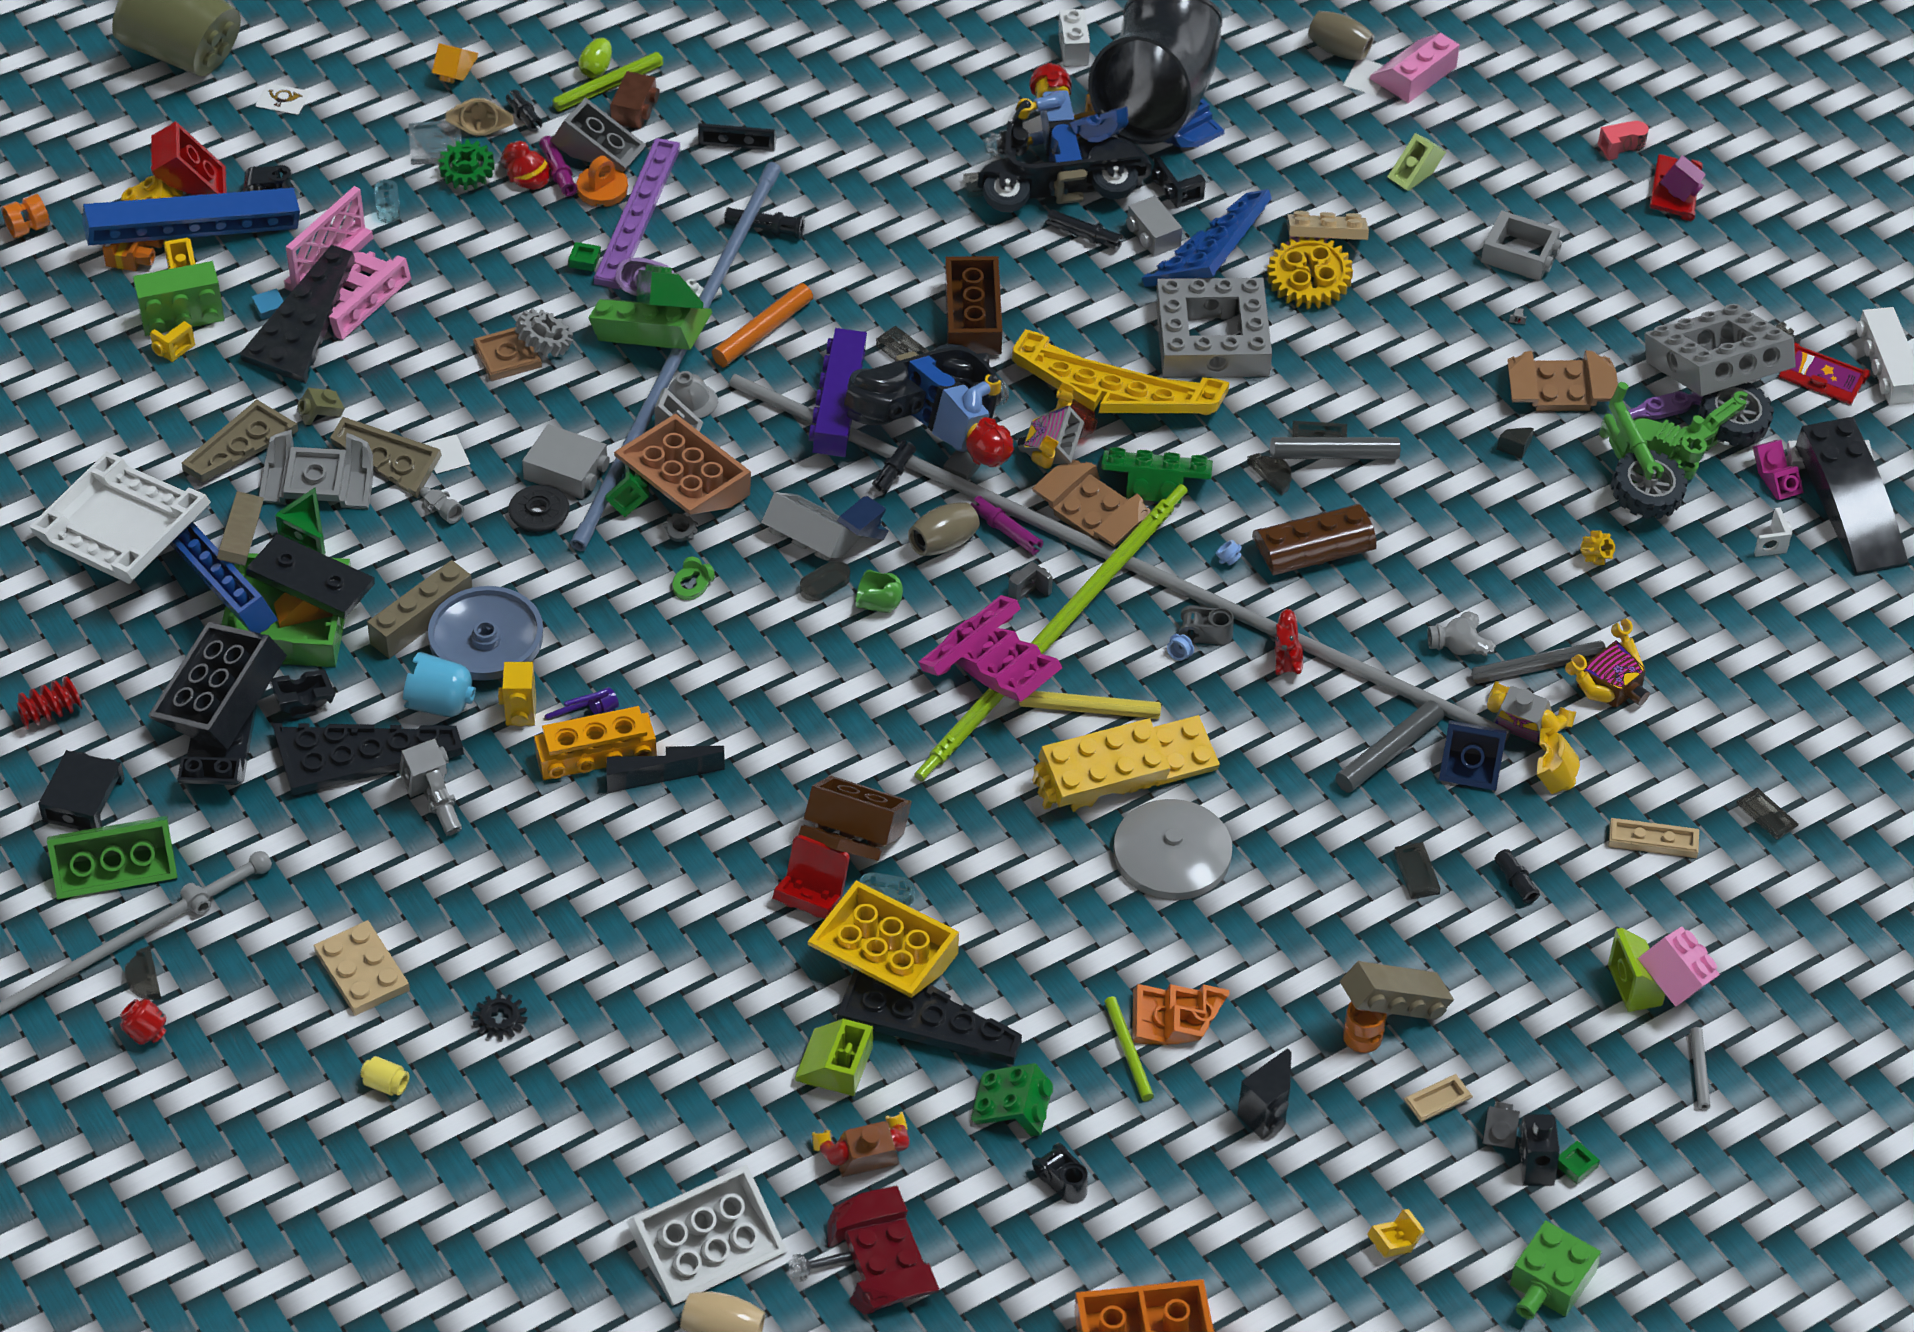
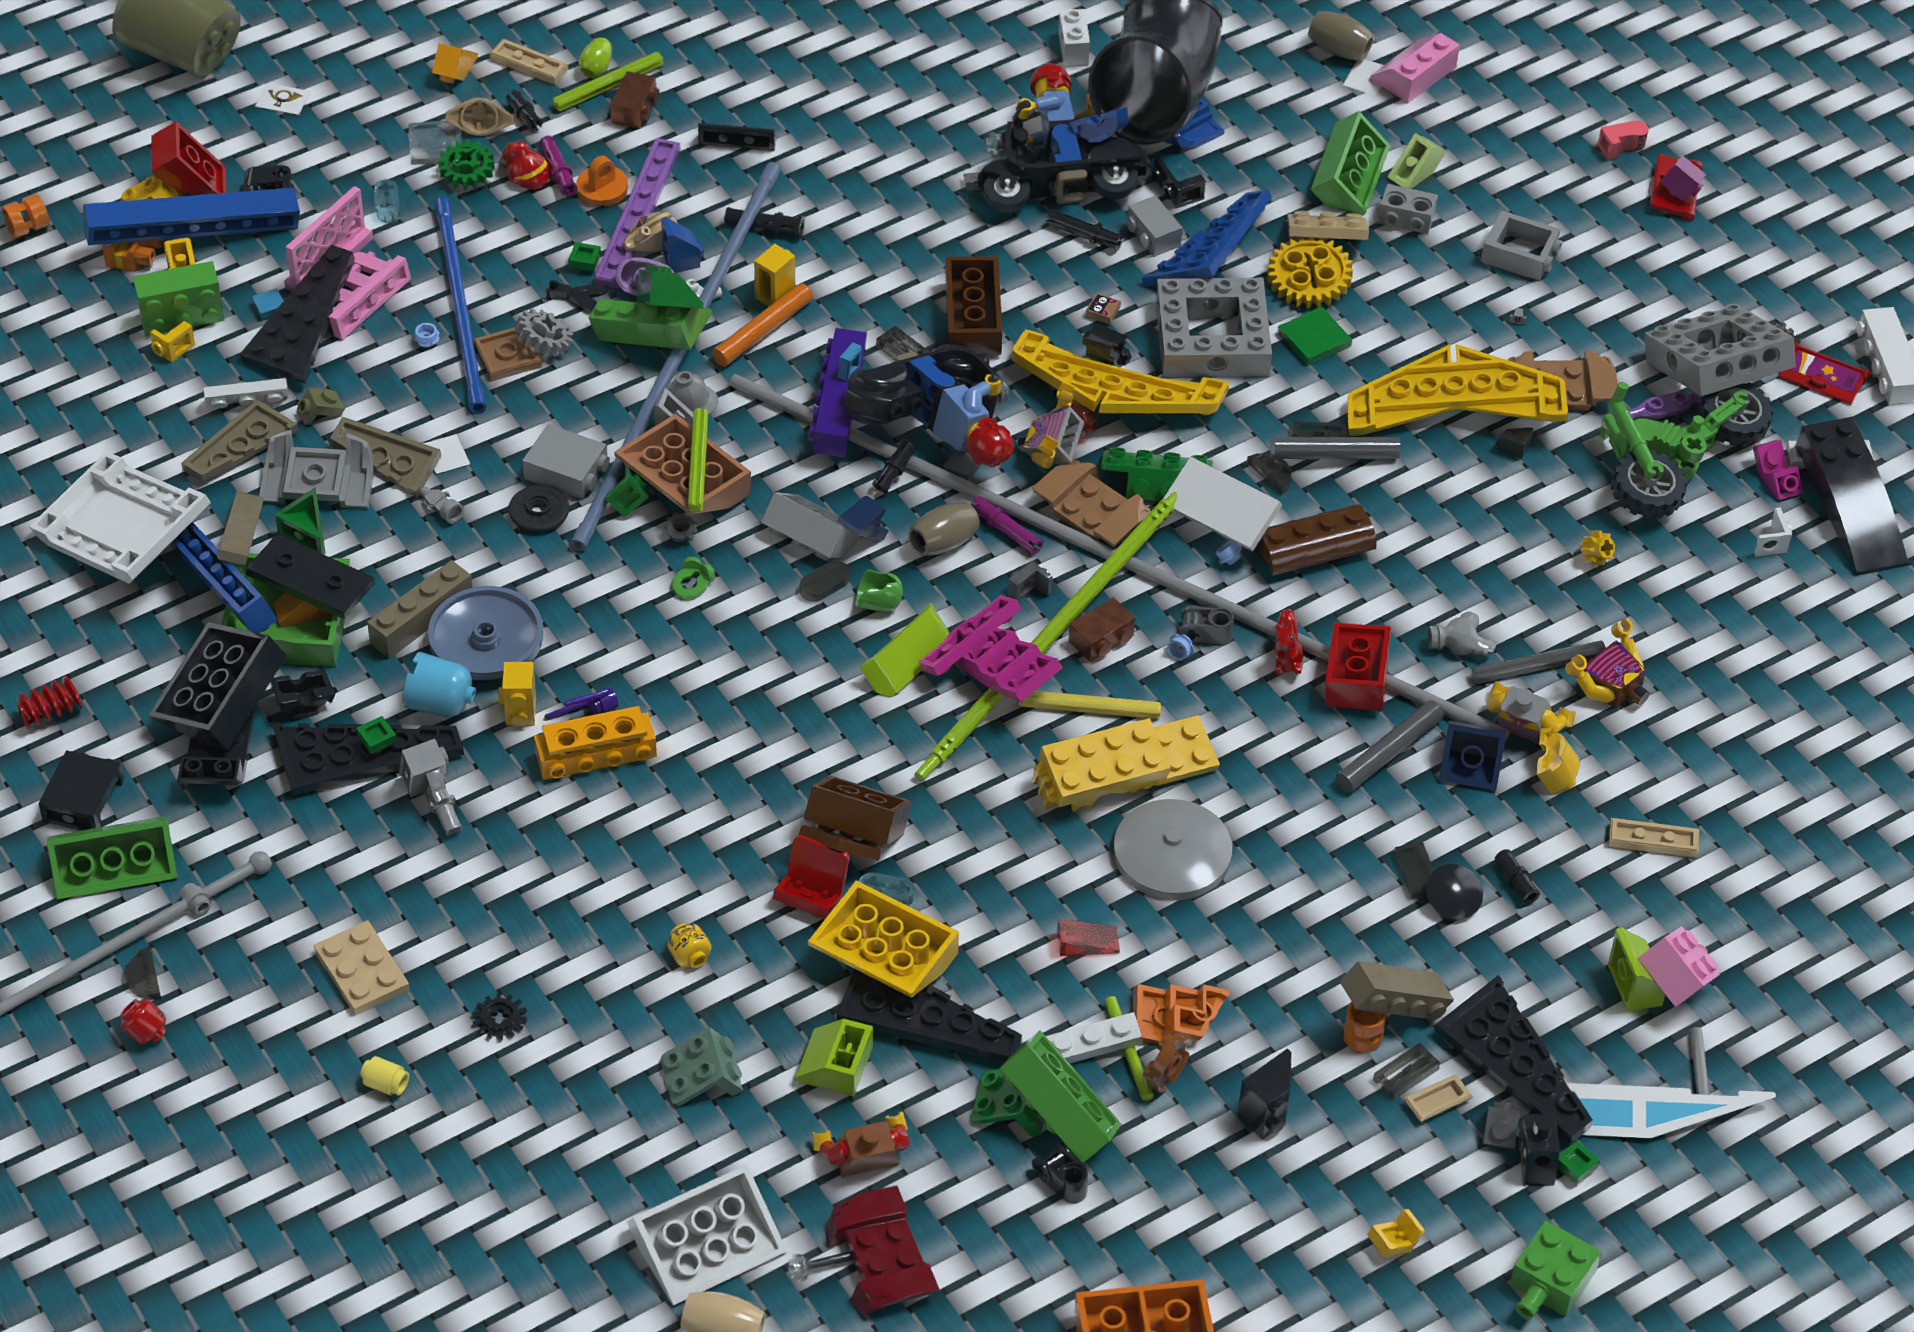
dark grey slope [550,98,646,172] -> none
black slope [606,746,725,793] -> none
clear smoke tile [1736,788,1799,840] -> none
none -> white plate [204,378,289,408]
none -> green plate [356,716,397,754]
none -> light blue plate [413,323,440,348]
none -> blue piece [434,197,486,414]
none -> tan tile [490,39,568,85]
none -> black piece [546,280,609,313]
none -> tan hat [622,212,677,252]
none -> sand green bracket [660,1027,743,1106]
none -> blue slope [661,217,704,273]
none -> yellow head [667,923,712,968]
none -> lime axle [688,408,708,513]
none -> yellow brick [754,244,796,307]
none -> dark azure tile [838,343,862,381]
none -> lime piece [861,603,949,698]
none -> bright green slope [1000,1030,1121,1163]
none -> white plate [1046,1012,1143,1064]
none -> clear red slope [1057,920,1120,956]
none -> copper brick [1069,597,1135,662]
none -> black cylinder [1082,322,1132,367]
none -> tile [1086,293,1121,324]
none -> dark orange plate [1143,1033,1192,1093]
none -> white tile [1163,457,1282,551]
none -> green tile [1277,307,1352,366]
none -> bright green slope [1311,111,1391,215]
none -> red slope [1325,623,1391,710]
none -> yellow wing [1347,344,1568,436]
none -> clear smoke tile [1373,1043,1440,1100]
none -> light grey brick [1378,184,1438,234]
none -> black dish [1424,863,1483,921]
none -> black wing [1435,975,1593,1144]
none -> white sticker [1566,1083,1776,1138]

